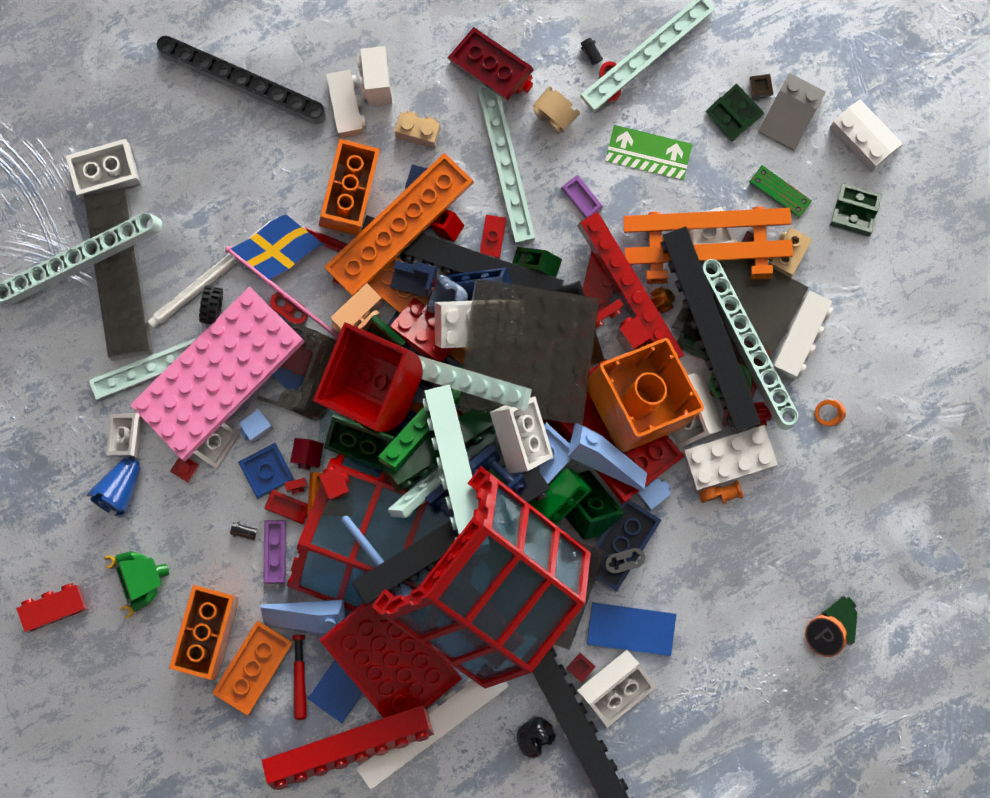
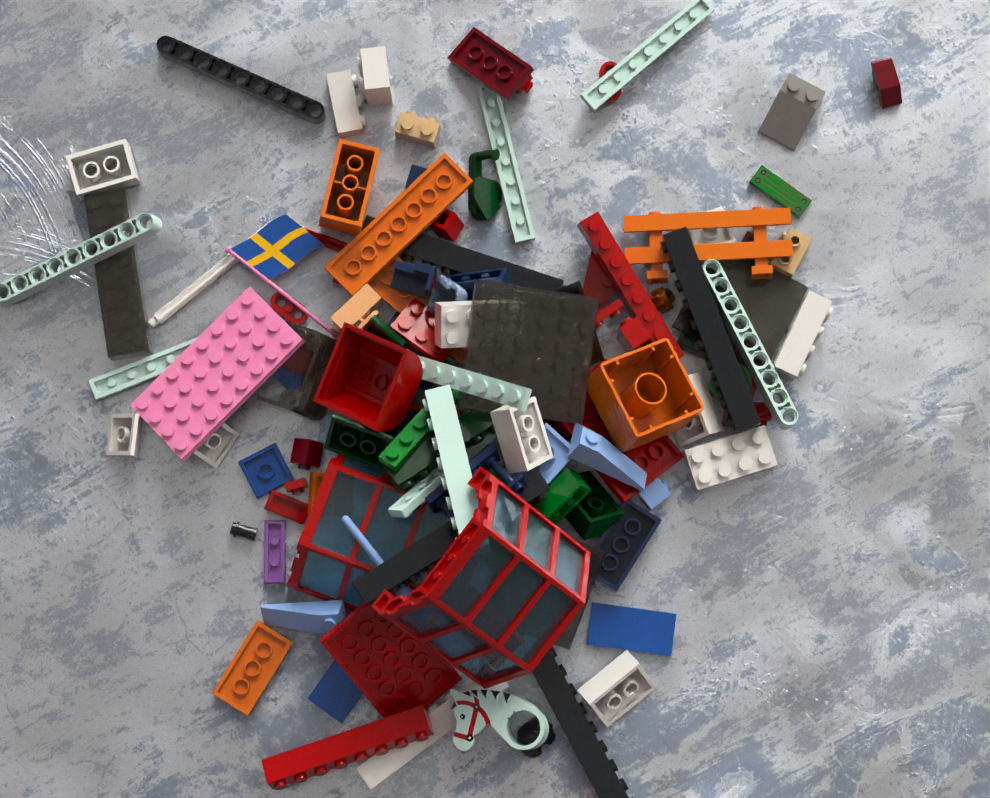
red brick [16,583,89,633] -> none
blue cone [87,457,141,518] -> none
green torso [104,551,169,618] -> none
orange brick [169,585,238,680] -> none
red plate [170,457,200,483] -> none
black tyre [199,286,223,324] -> none
light blue brick [239,409,273,442] -> none
red piece [292,635,307,720] -> none
red brick [319,466,350,501] -> none
red plate [480,215,506,259] -> none
dark green slope [512,247,562,277] -> none
tan brick [533,86,580,134] -> none
medium lavender tile [561,175,603,219] -> none
dark red plate [566,653,596,683] -> none
black pin [581,38,603,65] -> none
bright green sticker [605,125,692,180] -> none
dark grey beam [605,548,645,574] -> none
orange connector [698,480,743,505] -> none
dark green slope [706,83,765,141] -> none
dark brown plate [749,74,773,99] -> none
black tile [805,615,847,657] -> none
orange piece [814,399,846,427] -> none
dark green slope [821,596,858,646] -> none
white slope [830,100,902,172] -> none
dark green slope [830,183,882,236] -> none
none -> light aqua animal [450,689,549,751]
none -> dark green piece [468,149,502,221]
none -> dark red slope [871,57,902,108]

